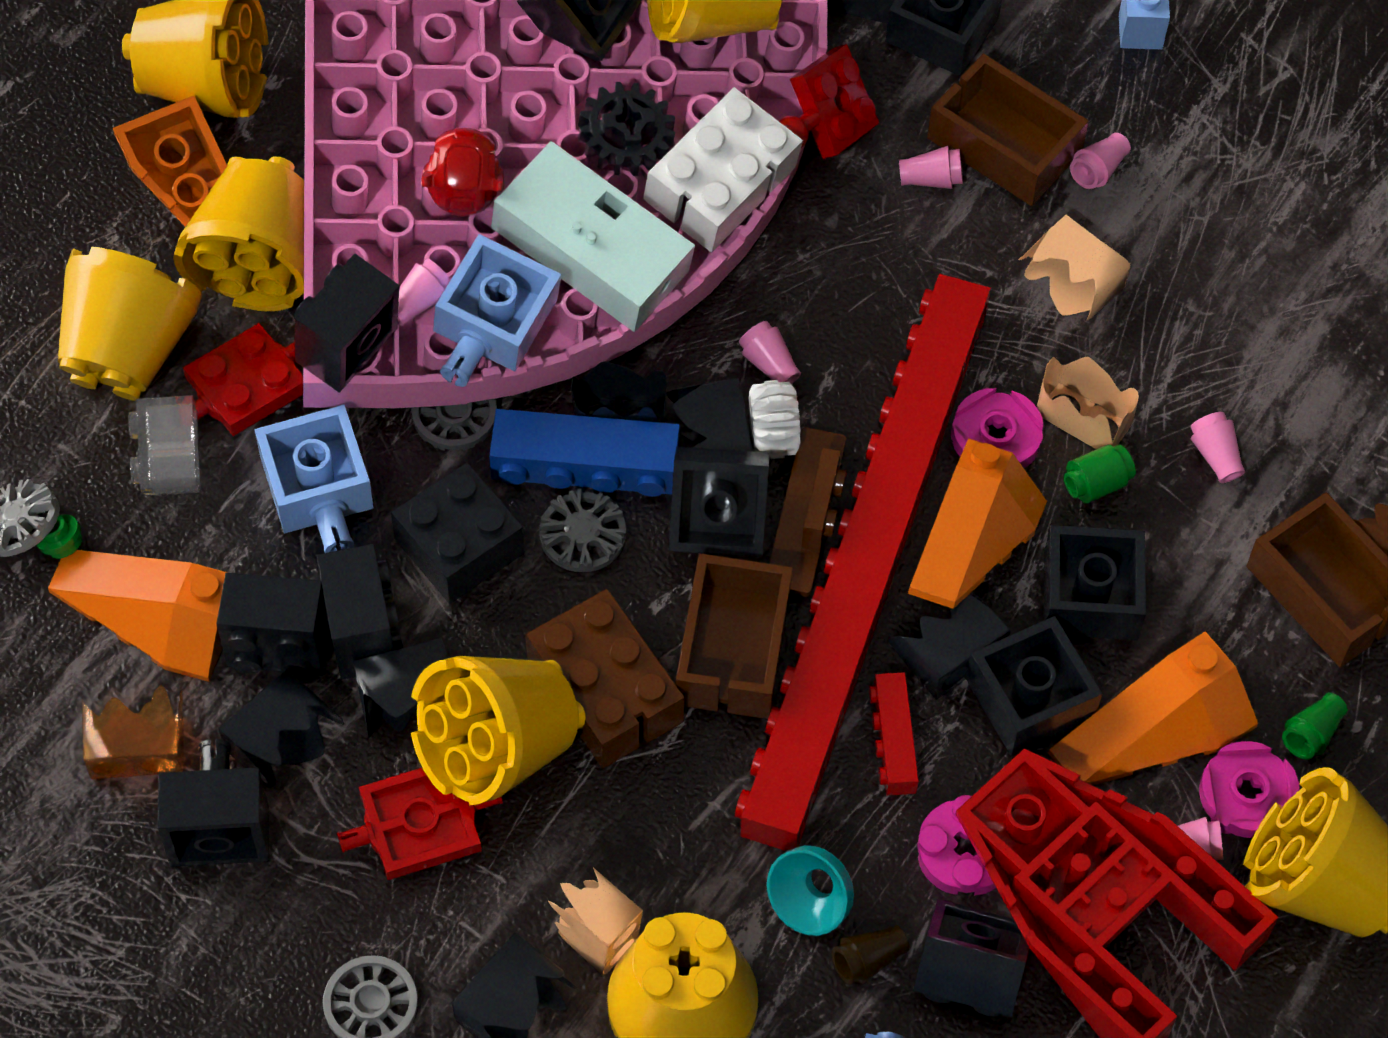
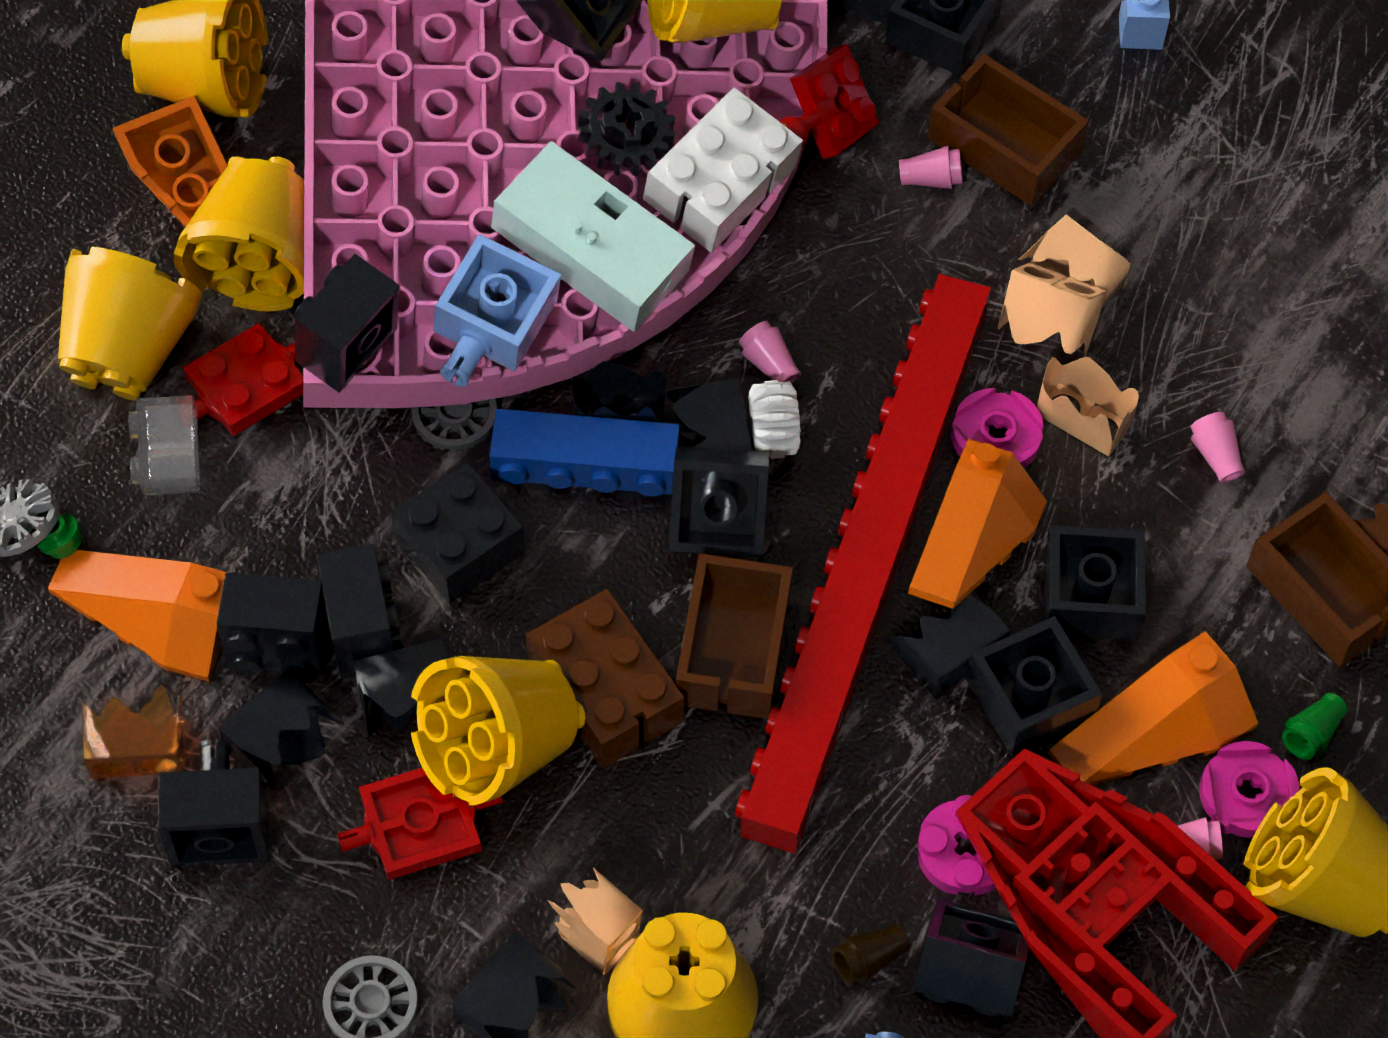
light blue brick [254,405,374,553] -> none
bright pink cone [397,259,450,327] -> none
red helmet [421,128,504,216] -> none
dark grey wheel [539,489,626,572] -> none
teal piece [767,845,854,936] -> none
reddish brown bracket [769,427,847,597] -> none
red piece [869,672,919,796] -> none
green brick [1063,444,1136,503] -> none
bright pink cone [1070,133,1131,189] -> none
none -> light nougat piece [998,263,1106,357]

